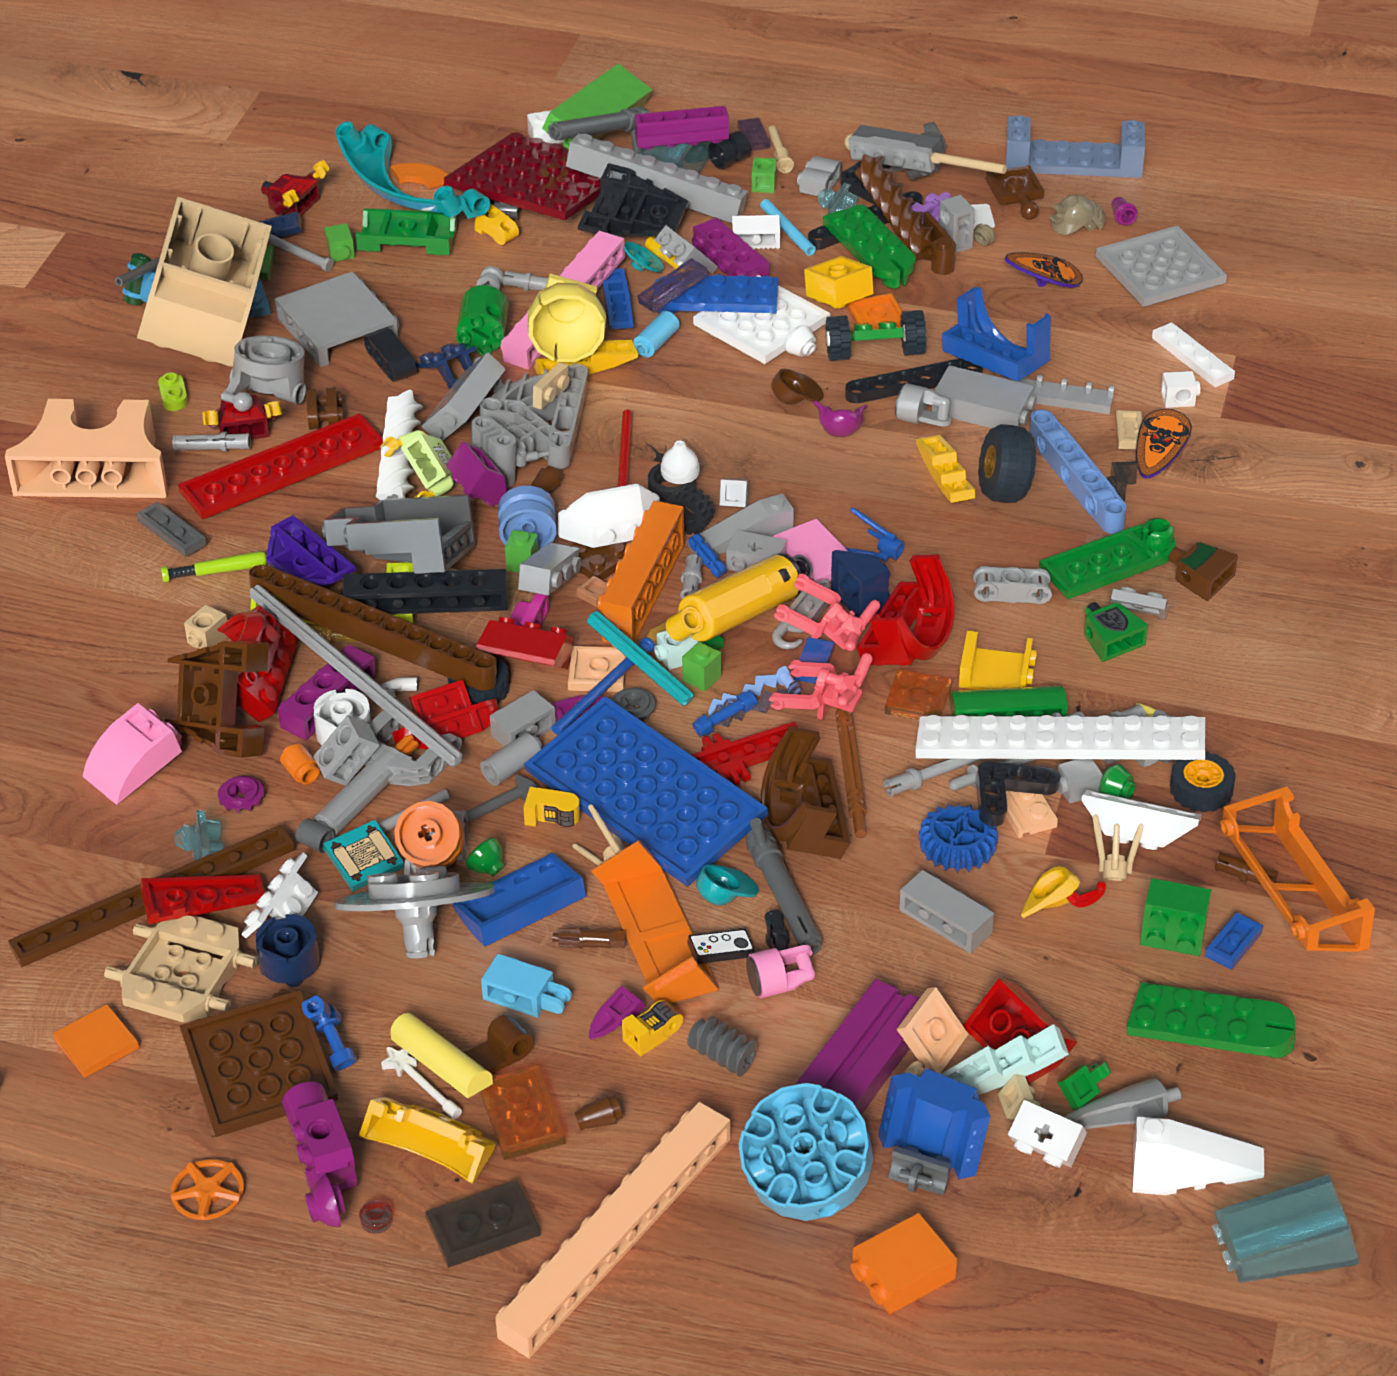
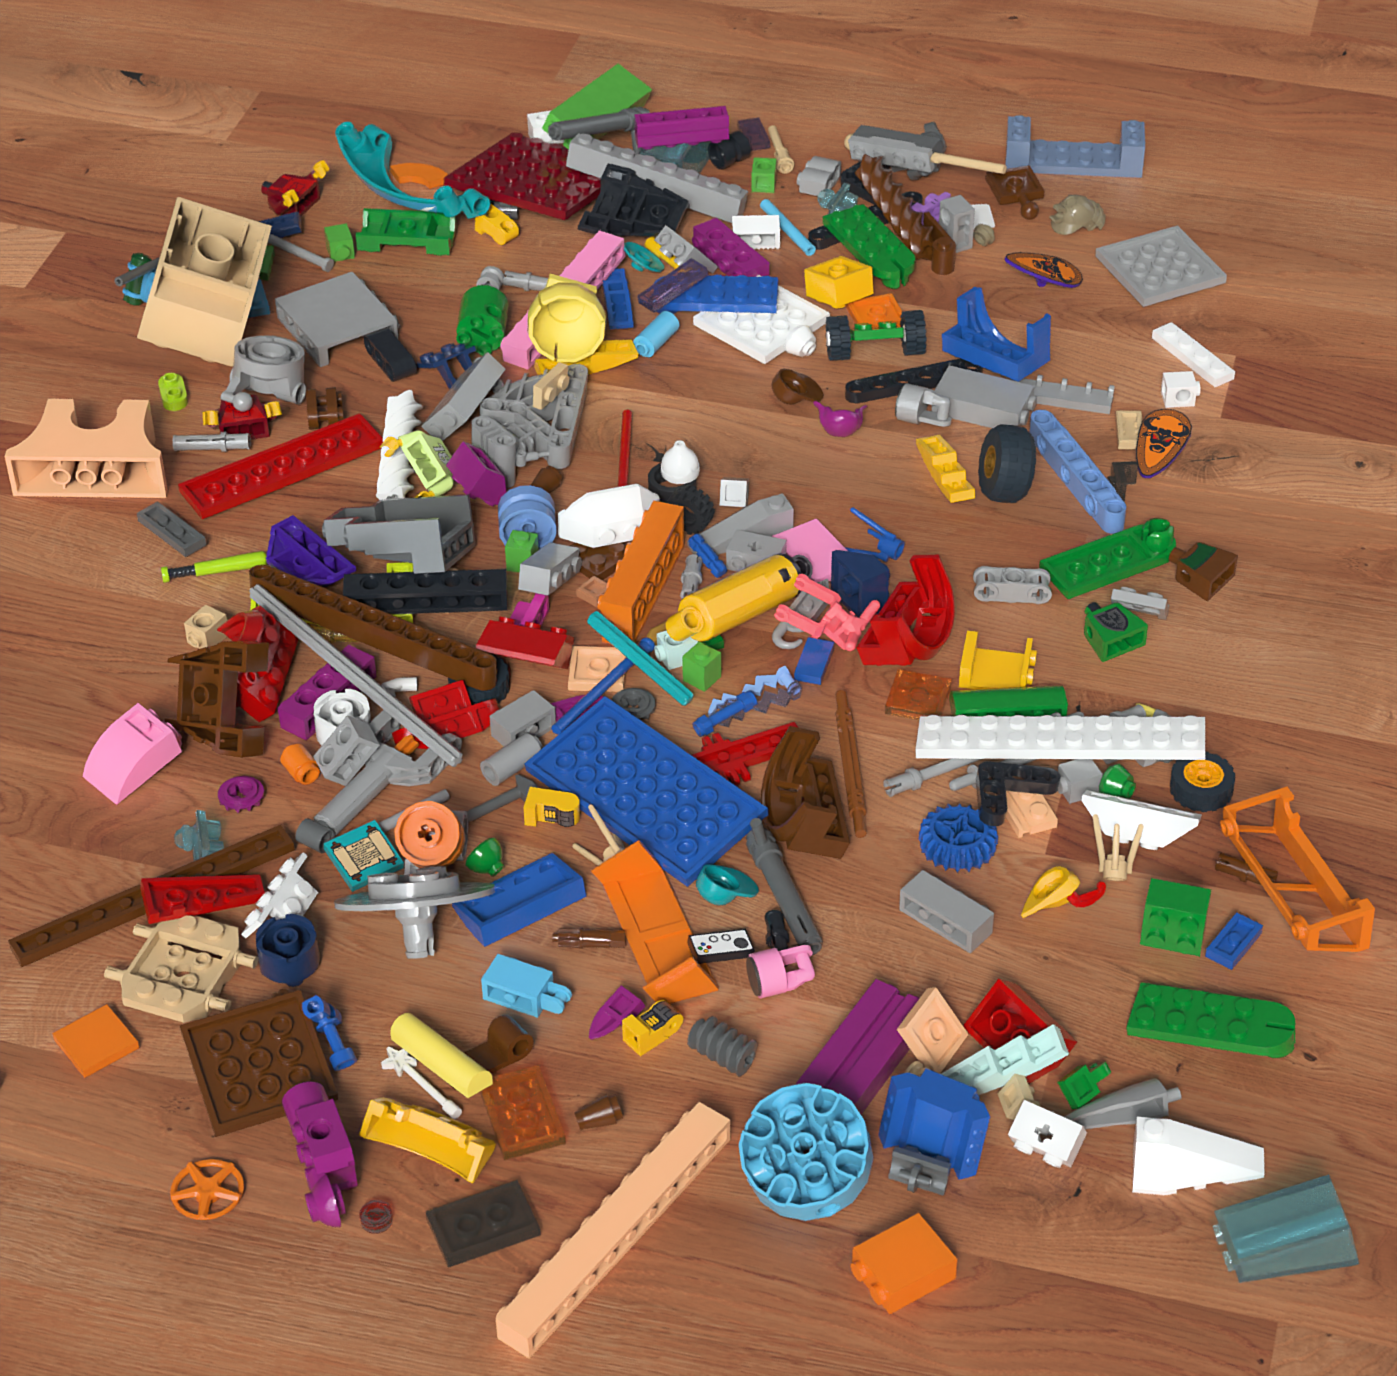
coral piece [769,653,872,721] -> none
magenta cone [1111,197,1137,225] -> none

